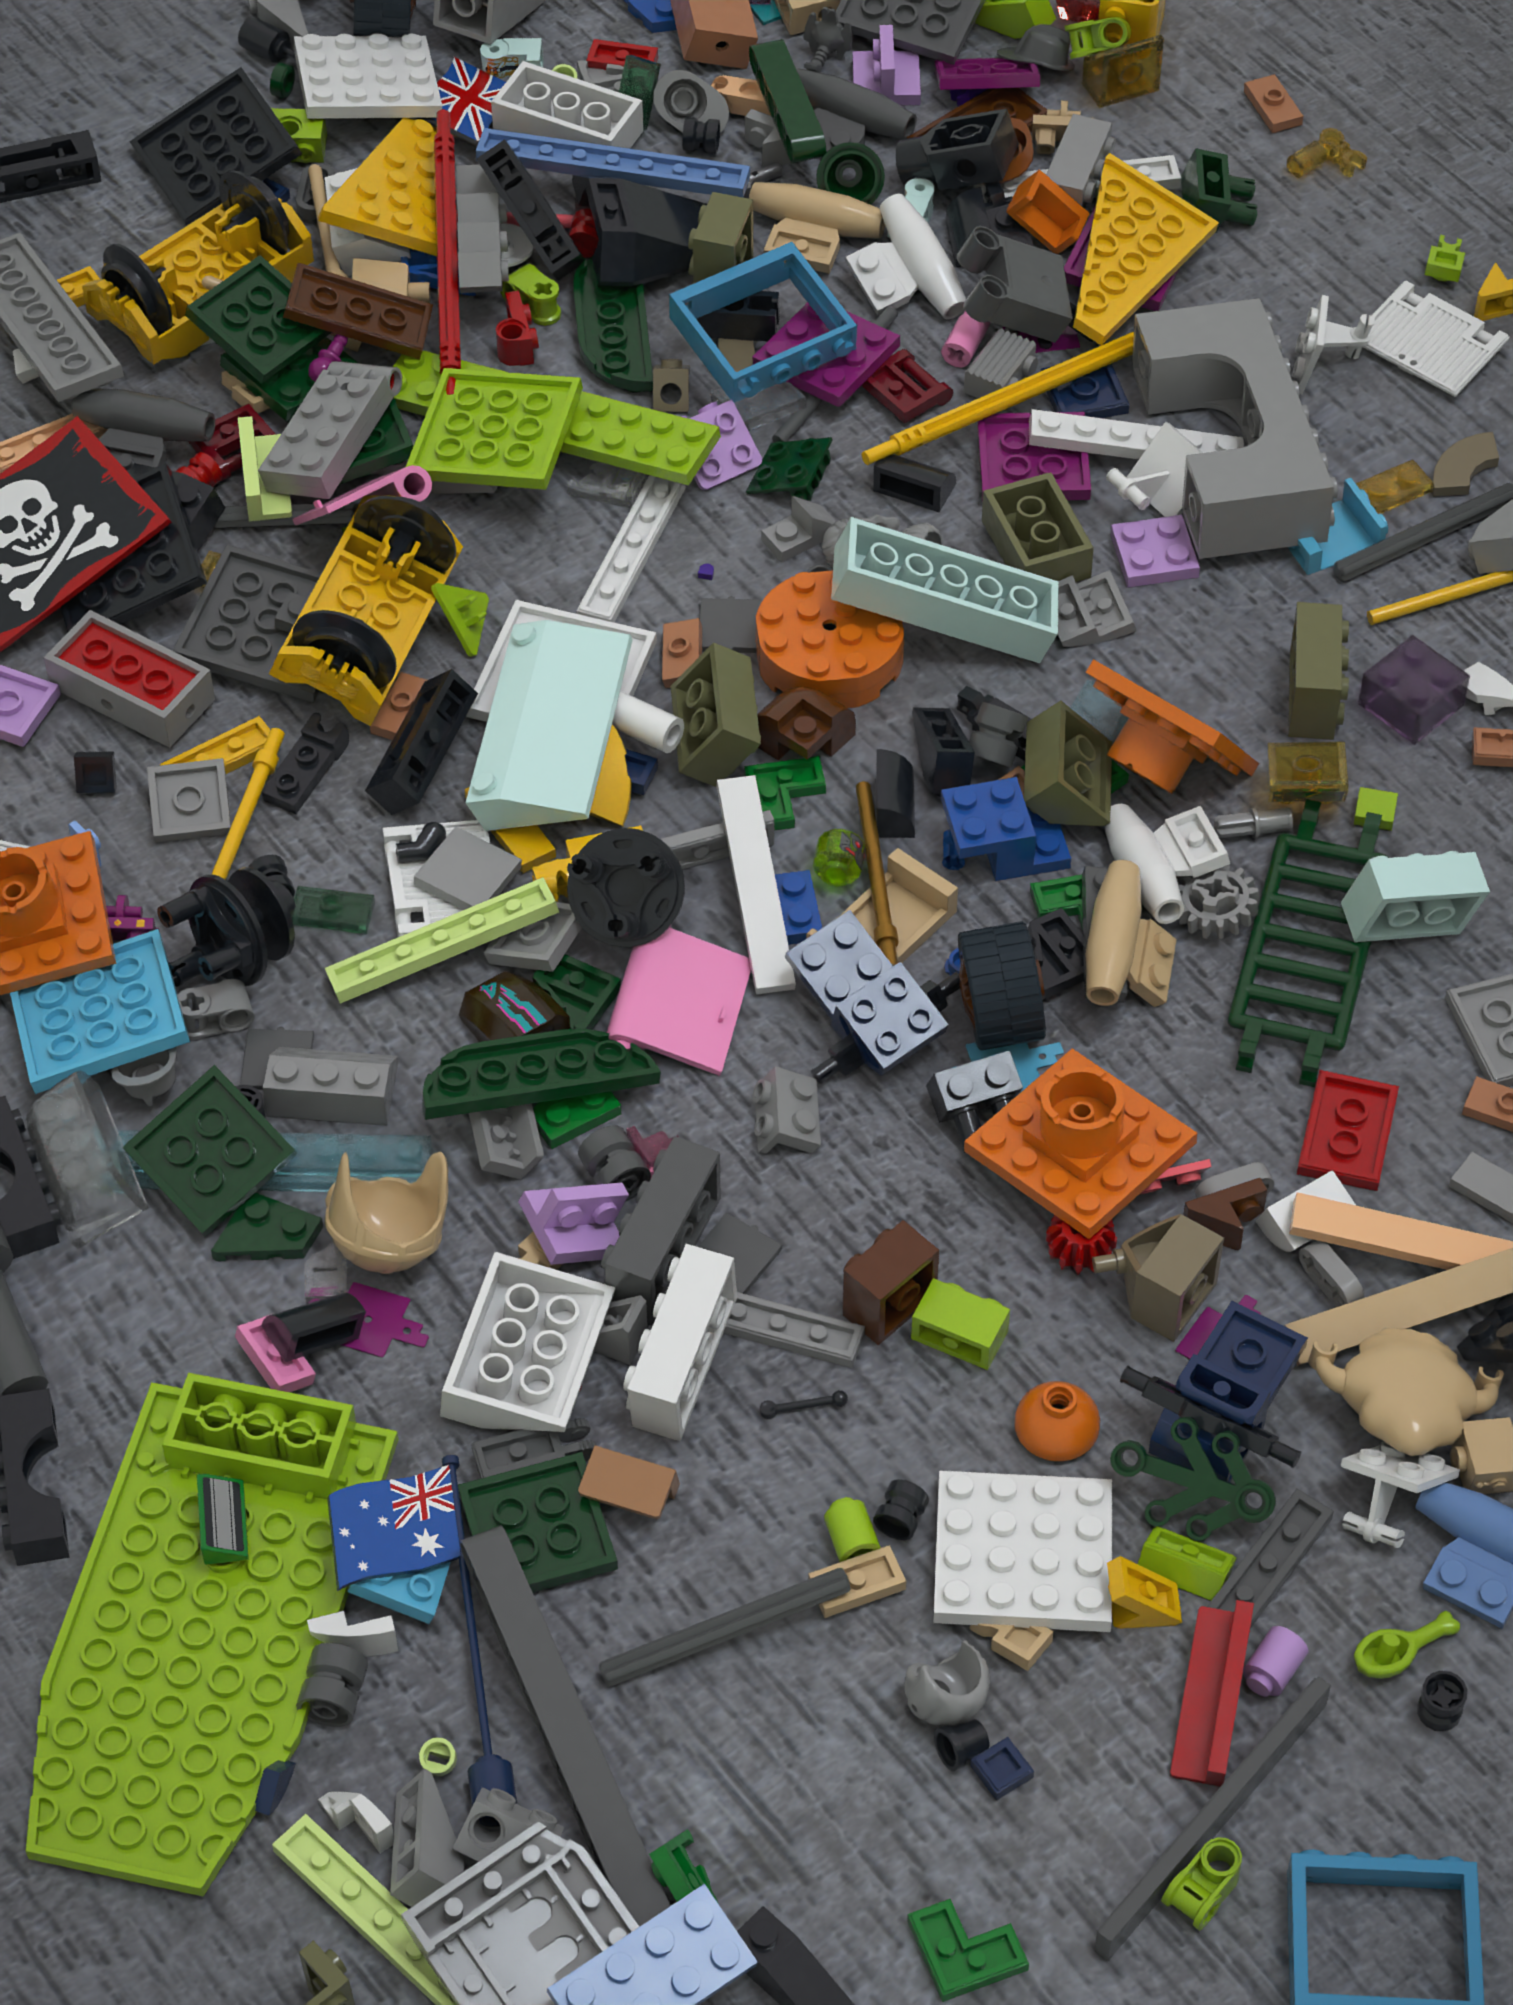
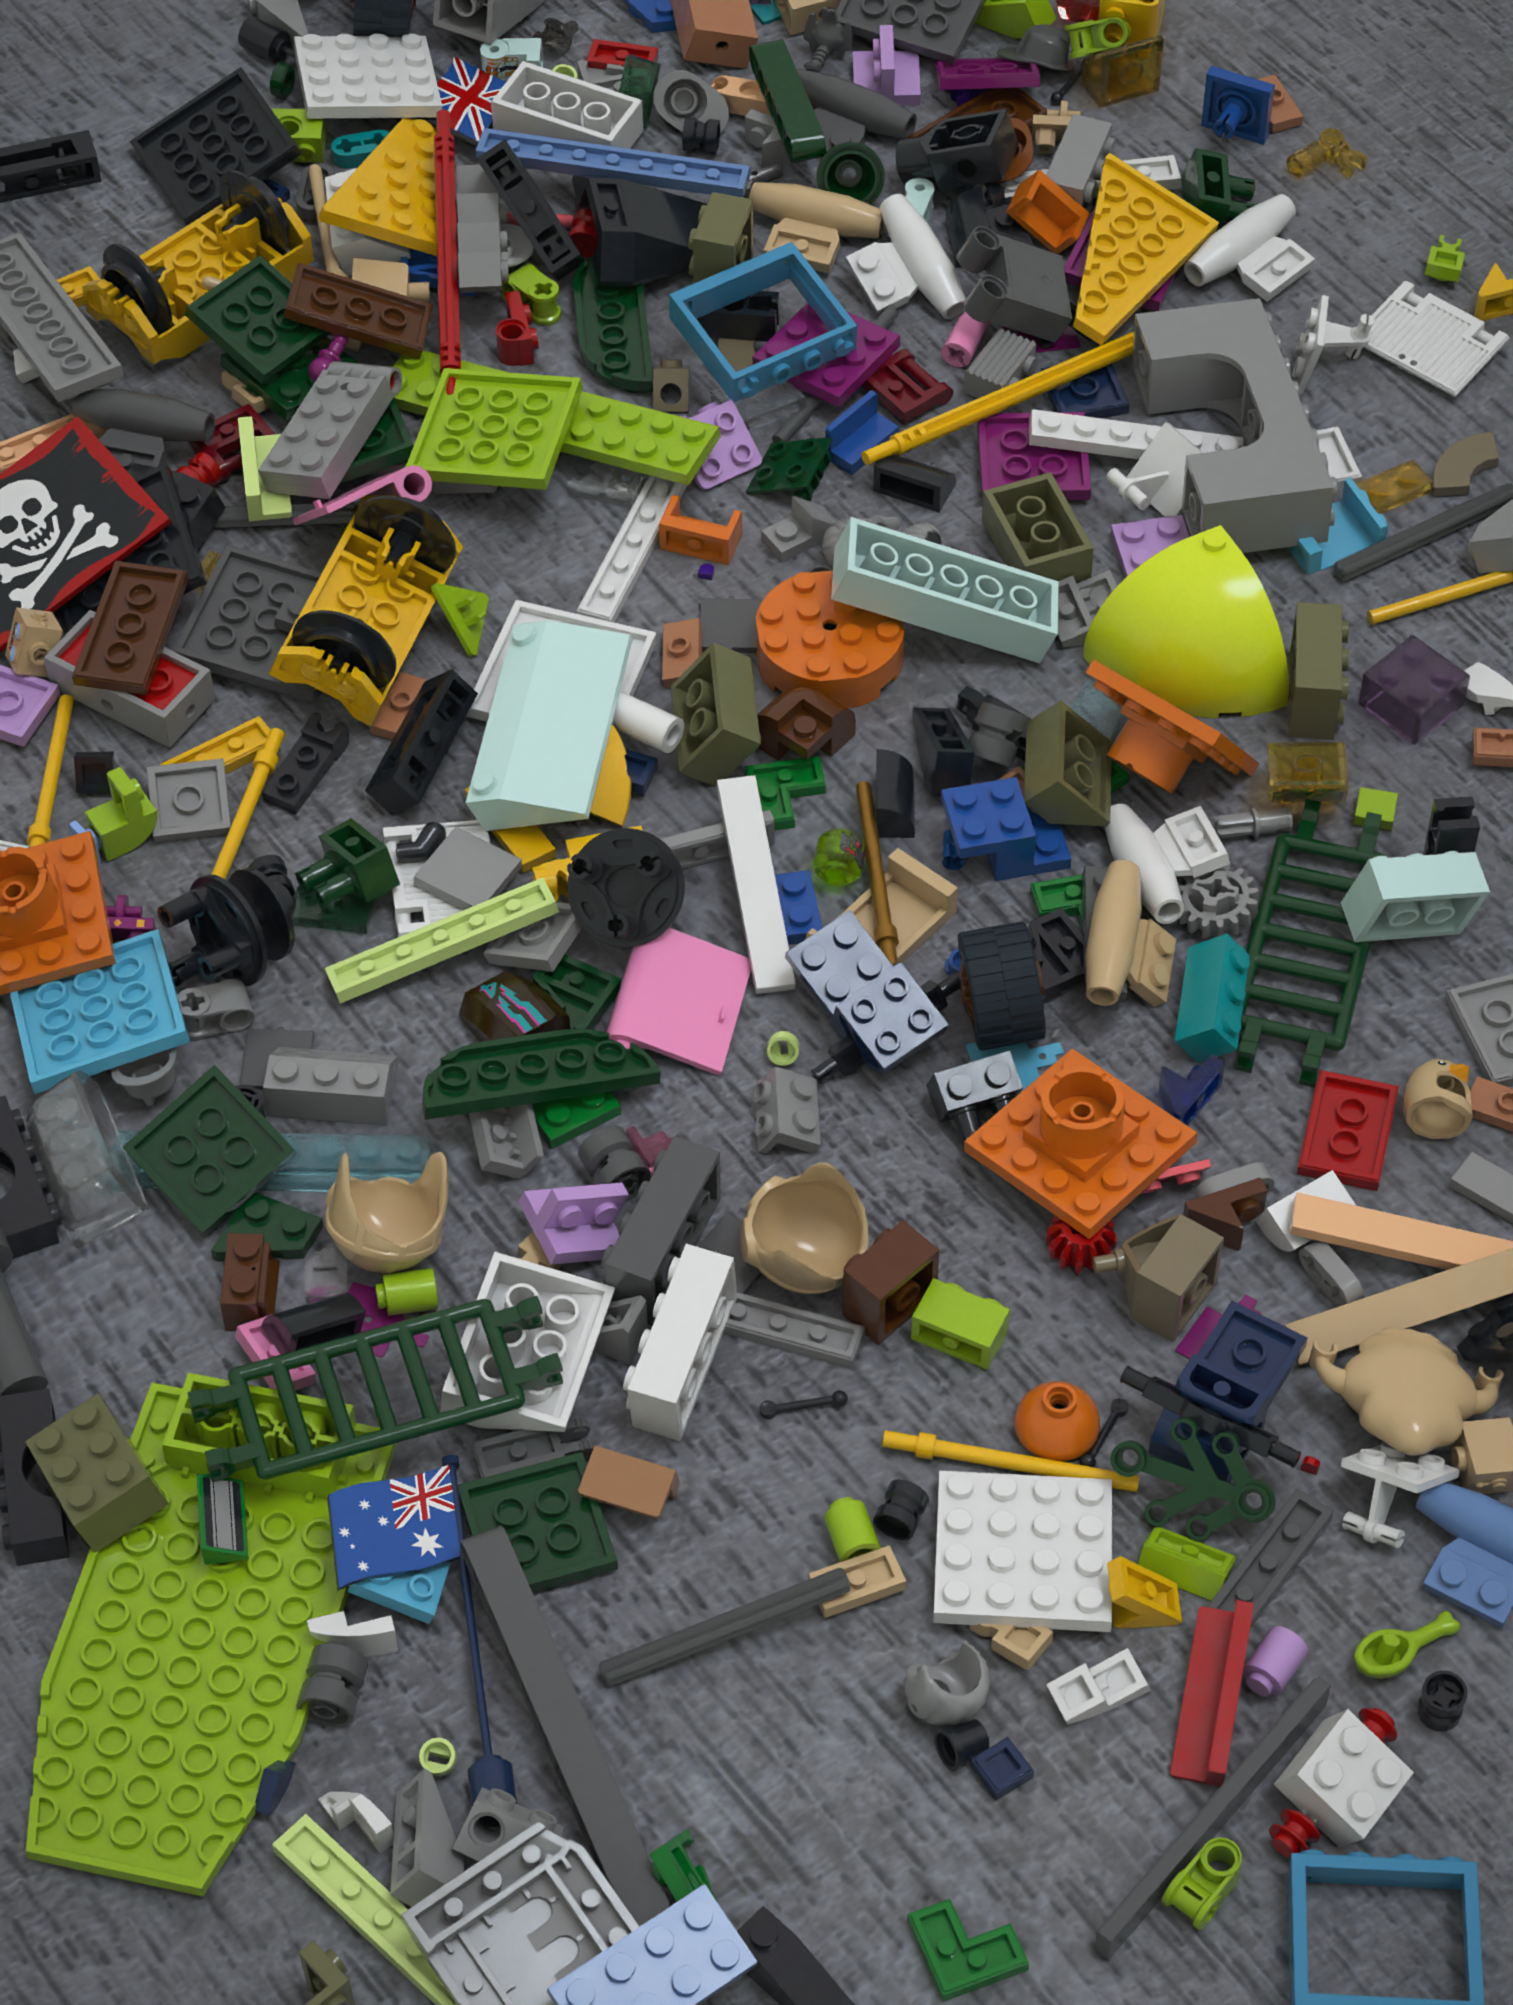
none -> tan head [5,607,63,678]
none -> olive brick [25,1393,169,1552]
none -> yellow bar [27,694,74,847]
none -> reddish brown tile [72,561,189,695]
none -> lime brick [85,767,158,862]
none -> dark green bar [187,1296,563,1482]
none -> reddish brown window [220,1233,280,1331]
none -> dark green brick [295,818,400,909]
none -> teal beam [331,130,390,169]
none -> lime brick [375,1268,438,1316]
none -> clear smoke piece [532,18,579,56]
none -> orange panel [659,495,743,565]
none -> tan piece [740,1162,869,1294]
none -> yellowish green hinge [767,1031,800,1066]
none -> blue panel [825,390,899,475]
none -> yellow bar [882,1430,1140,1492]
none -> white slope [1046,1648,1151,1724]
none -> black hinge [1050,58,1092,105]
none -> black hinge [1079,1398,1128,1467]
none -> neon yellow brick [1082,525,1289,718]
none -> clear blue slope [1159,1054,1225,1126]
none -> teal brick [1174,933,1250,1063]
none -> white plate [1184,194,1315,302]
none -> blue plate [1201,66,1275,145]
none -> white brick [1269,1708,1414,1858]
none -> red piece [1301,1456,1320,1475]
none -> white tile [1317,426,1362,490]
none -> tan piece [1403,1059,1473,1139]
none -> black piece [1423,796,1480,855]

